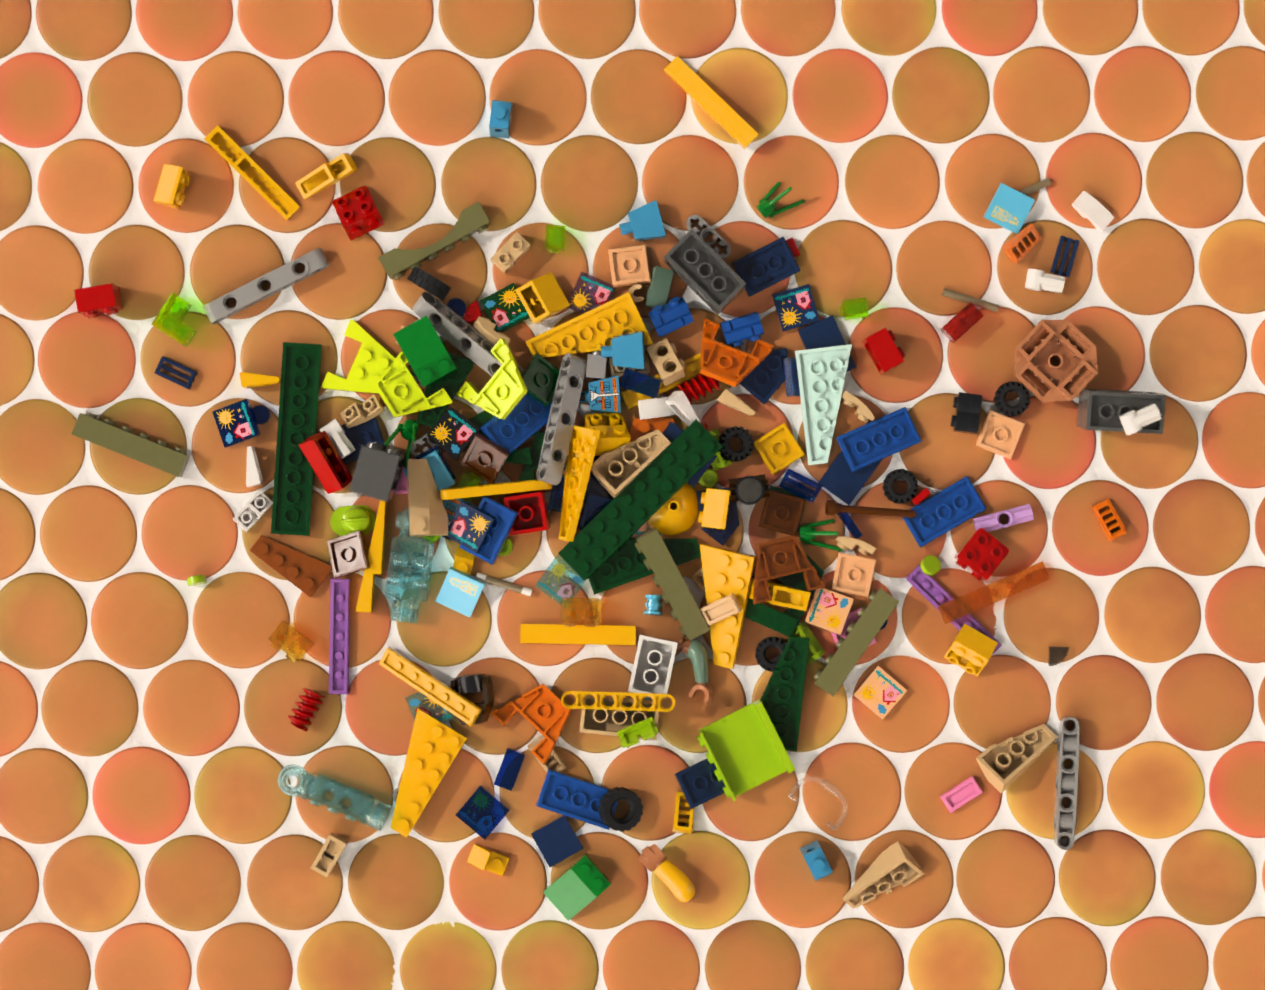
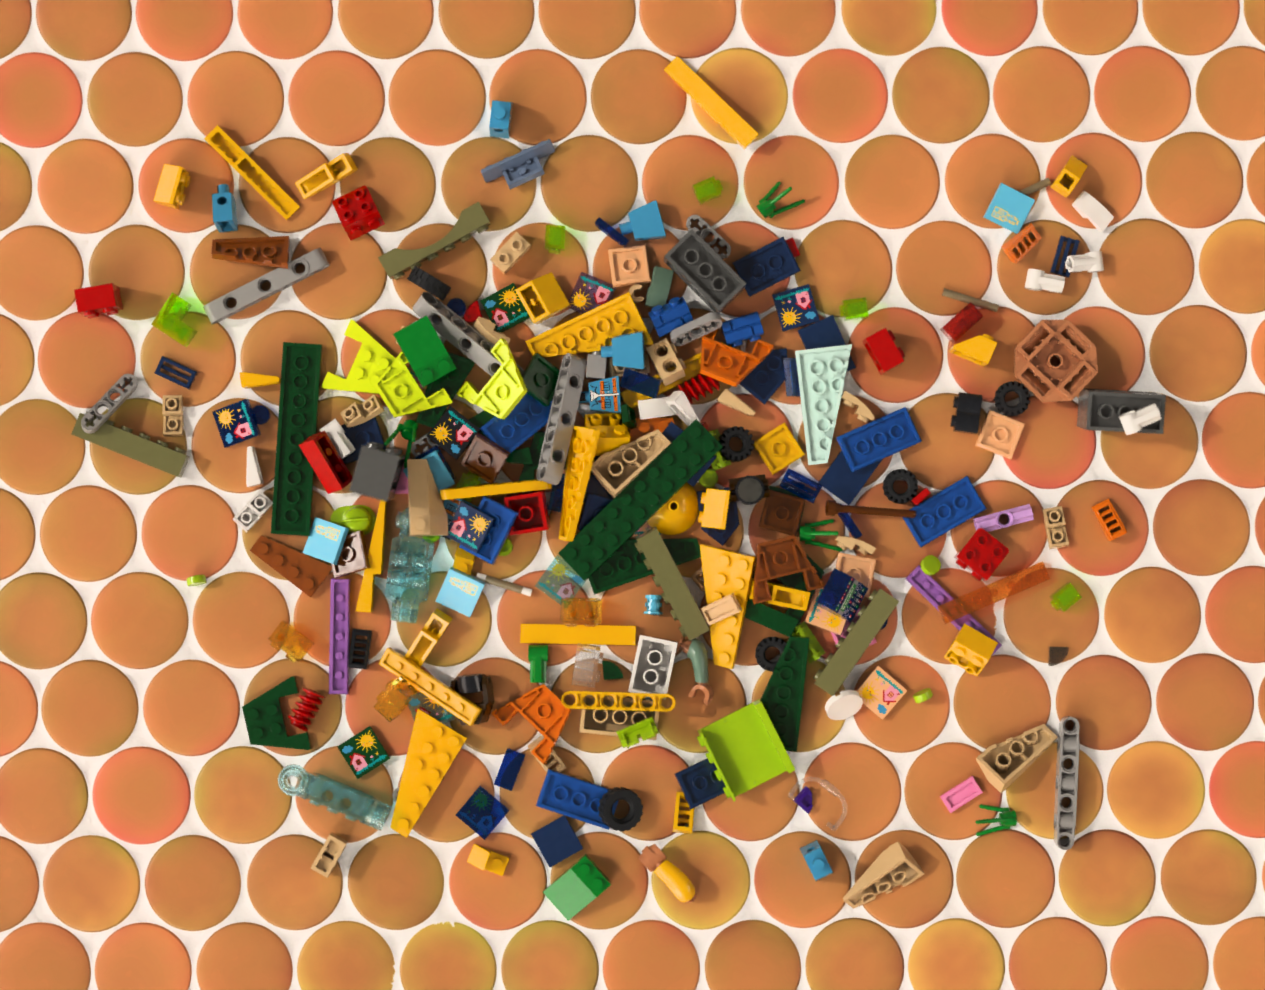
none -> light grey beam [81,374,137,434]
none -> tan slope [162,395,183,437]
none -> dark orange wing [211,236,290,269]
none -> dark azure torso [212,184,238,233]
none -> dark green wing [242,676,312,750]
none -> medium azure tile [303,517,349,565]
none -> dark green tile [337,726,390,779]
none -> black slope [348,629,372,669]
none -> clear yellow brick [374,676,418,722]
none -> yellow slope [404,608,453,667]
none -> sand blue bracket [481,139,555,190]
none -> green piece [528,645,548,683]
none -> clear brick [572,643,603,688]
none -> clear blue tile [595,218,629,248]
none -> dark green tile [602,661,623,680]
none -> dark green tile [621,404,637,429]
none -> light grey beam [670,312,723,346]
none -> clear neon green brick [692,176,723,205]
none -> dark purple tile [793,786,813,814]
none -> clear blue slope [817,568,868,623]
none -> white tile [825,690,863,720]
none -> lime tile [913,688,933,703]
none -> yellow slope [948,334,997,367]
none -> green plant [976,804,1017,836]
none -> tan slope [1043,506,1069,550]
none -> clear neon green brick [1049,582,1082,612]
none -> yellow slope [1051,155,1087,198]
none -> white piece [1065,251,1104,273]

